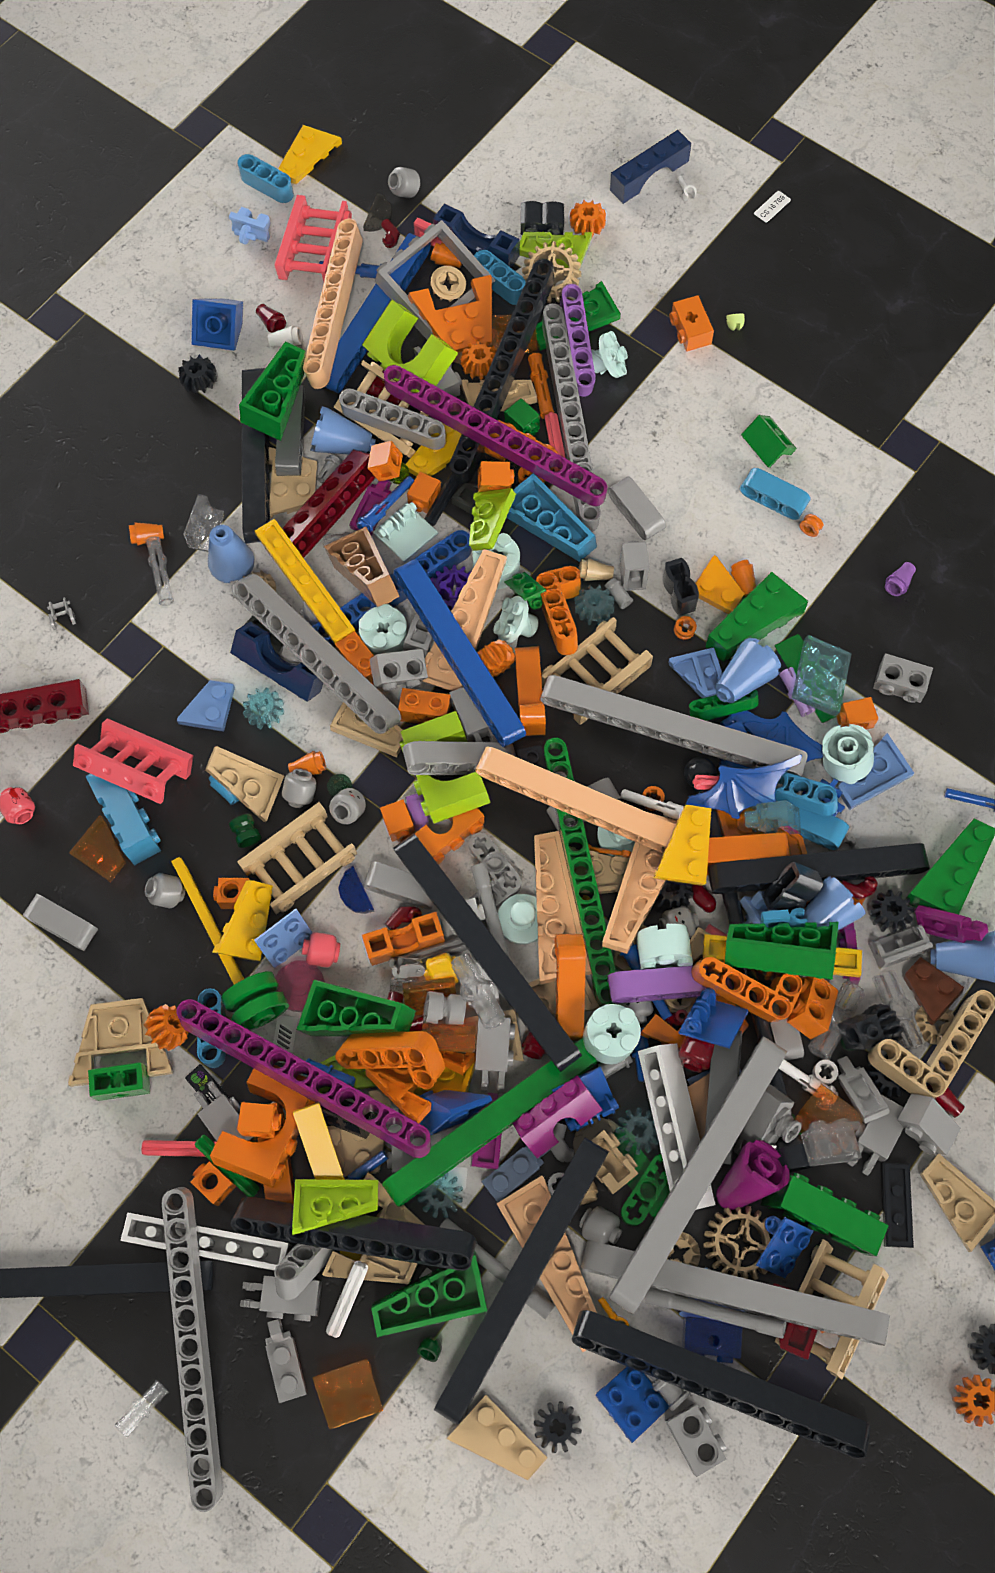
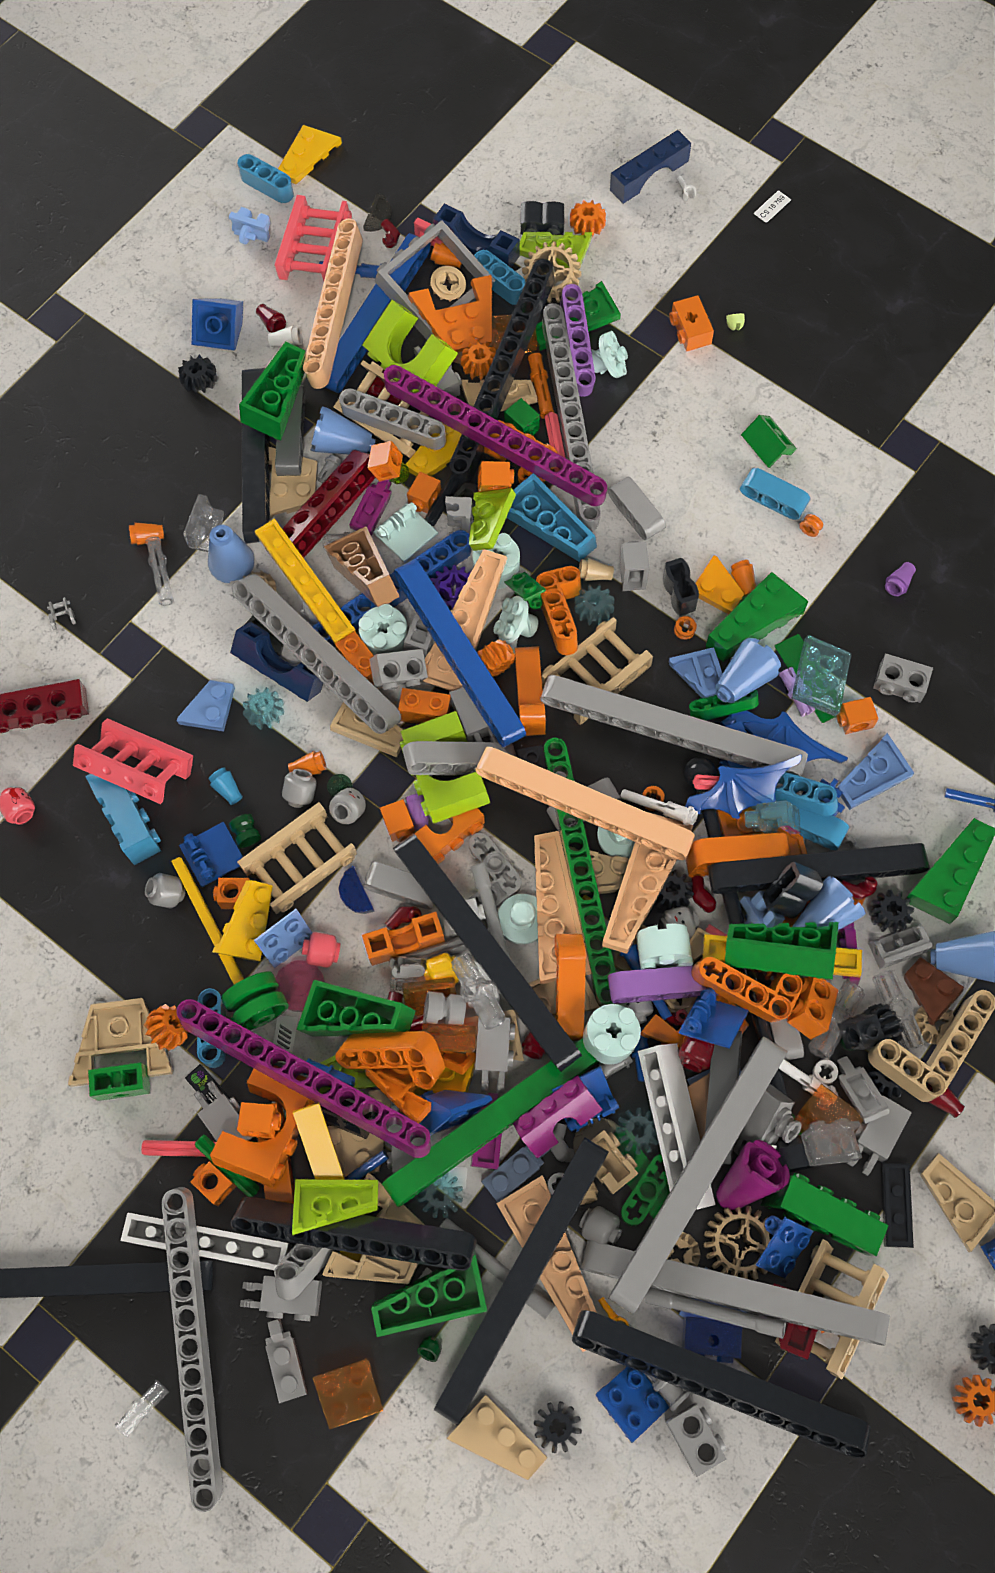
light grey beam [22,894,98,951] -> none
clear orange wing [69,815,126,883] -> none
tan wing [205,746,284,822] -> none
white axle [326,1260,368,1338] -> none
blue pin [356,476,414,532] -> none
light grey head [388,167,420,198] -> none
orange hinge [588,844,632,858] -> none
light grey pin [605,578,633,609] -> none
yellow wing [653,805,711,886] -> none
dark azure plate [760,908,808,928] -> none
light aqua brick [822,724,874,784] -> none
light grey brick [897,1093,961,1156] -> none
magenta hinge [915,905,989,943] -> none
none -> blue hinge [179,822,243,887]
none -> light grey hinge [445,497,473,535]

